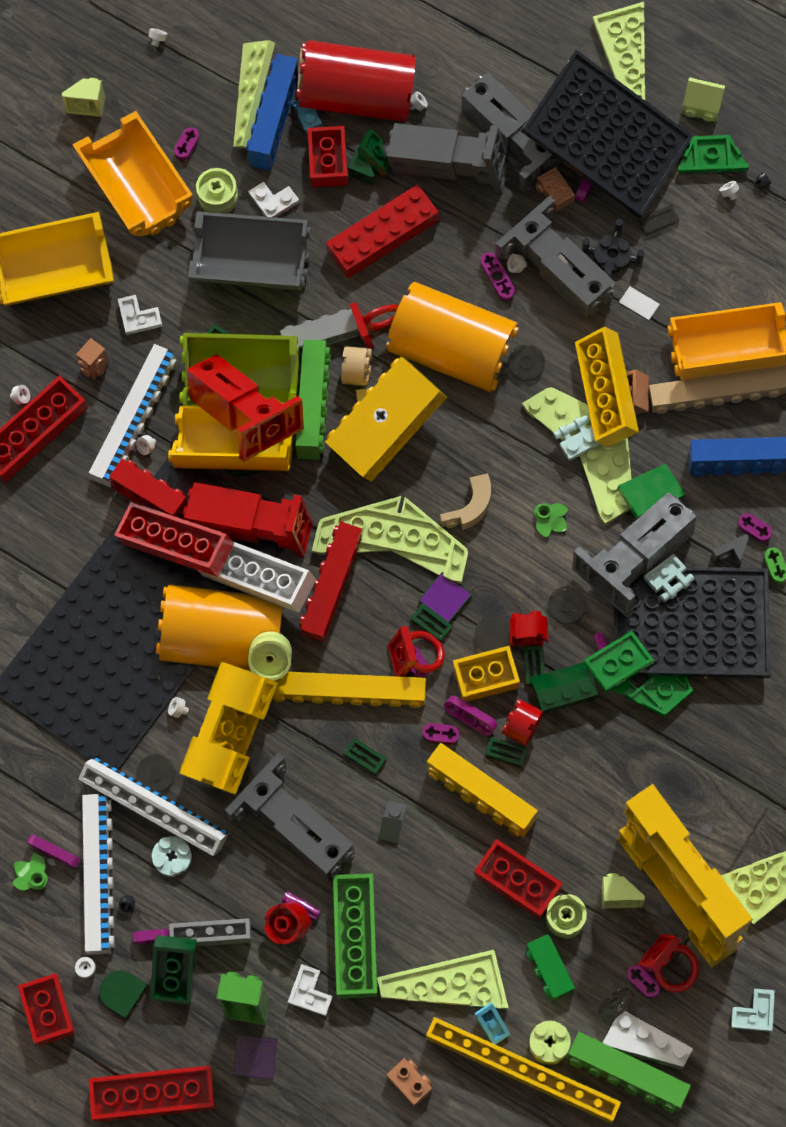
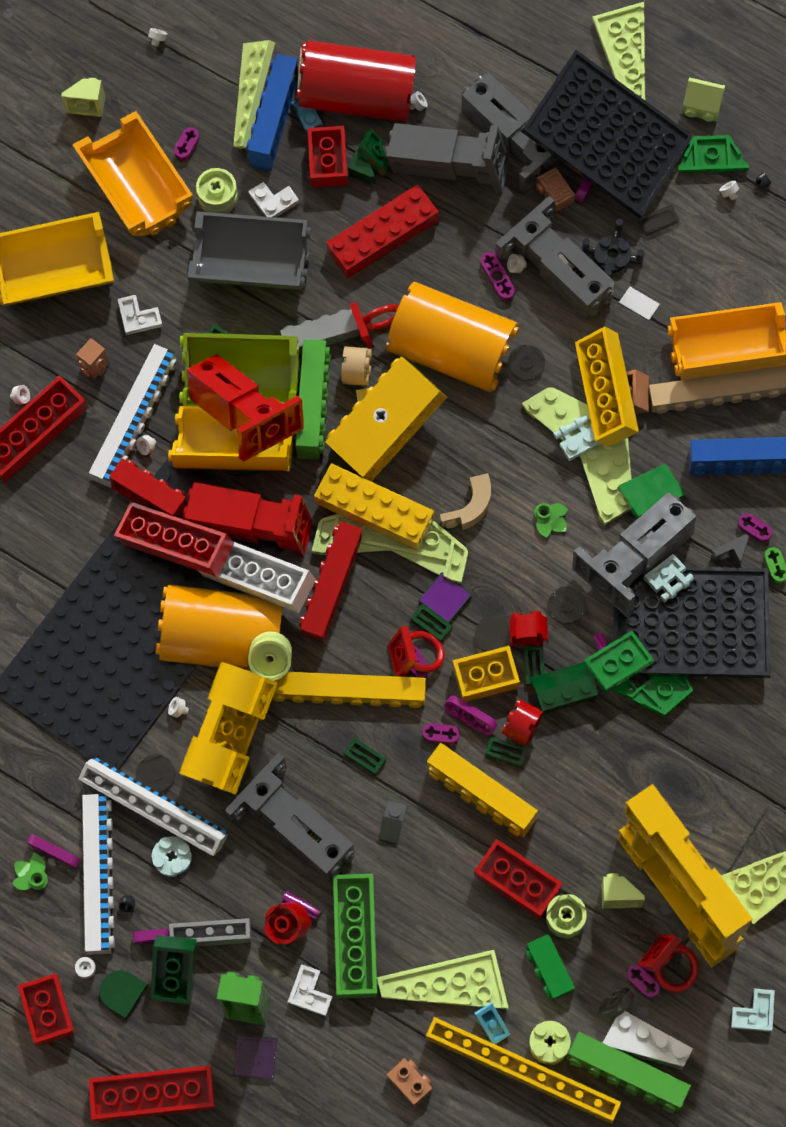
none -> yellow brick [314,463,434,551]

